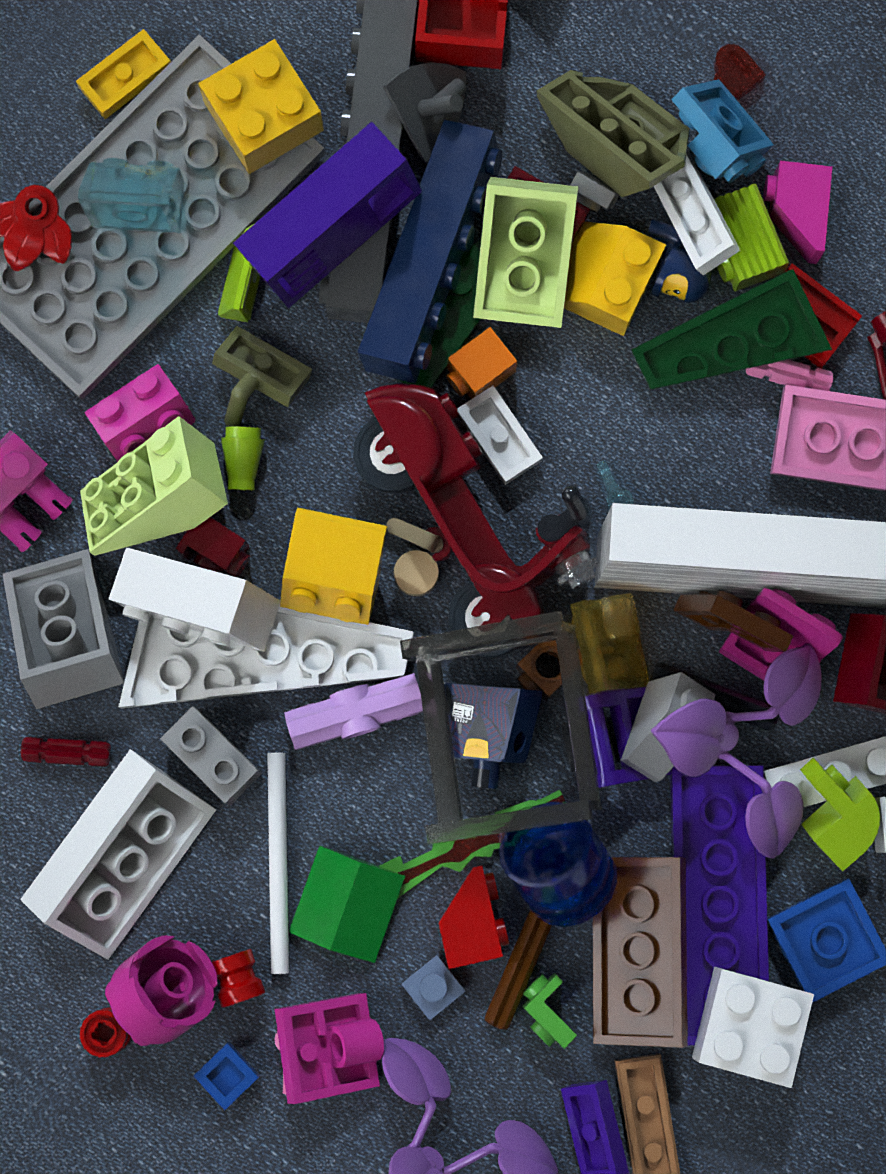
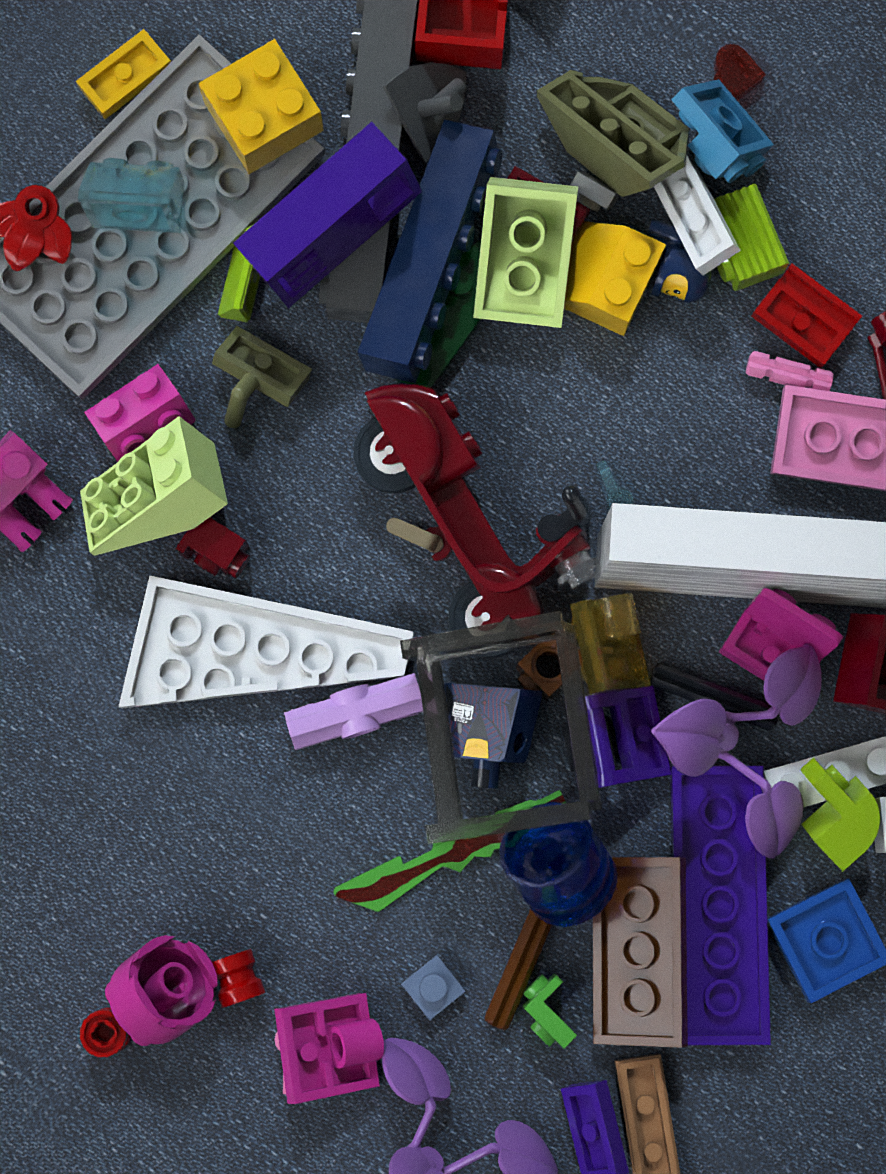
light grey slope [3,549,124,709] -> none
dark red axle [20,737,111,767] -> none
white slope [20,749,216,960] -> none
white wedge [109,547,281,652] -> none
light grey brick [160,706,262,806] -> none
blue plate [193,1042,260,1111] -> none
lime cone [221,426,265,490] -> none
white axle [267,753,289,974] -> none
yellow slope [280,507,387,625] -> none
green slope [289,845,405,963] -> none
tan tile [394,550,439,596] -> none
red slope [438,865,509,969] -> none
orange brick [446,327,517,399] -> none
white plate [457,386,543,485] -> none
light grey slope [621,672,715,782] -> none
dark green wing [631,269,832,390] -> none
reddish brown plate [673,591,793,652] -> none
white brick [692,967,814,1088] -> none
dark pink slope [763,161,833,264] -> none

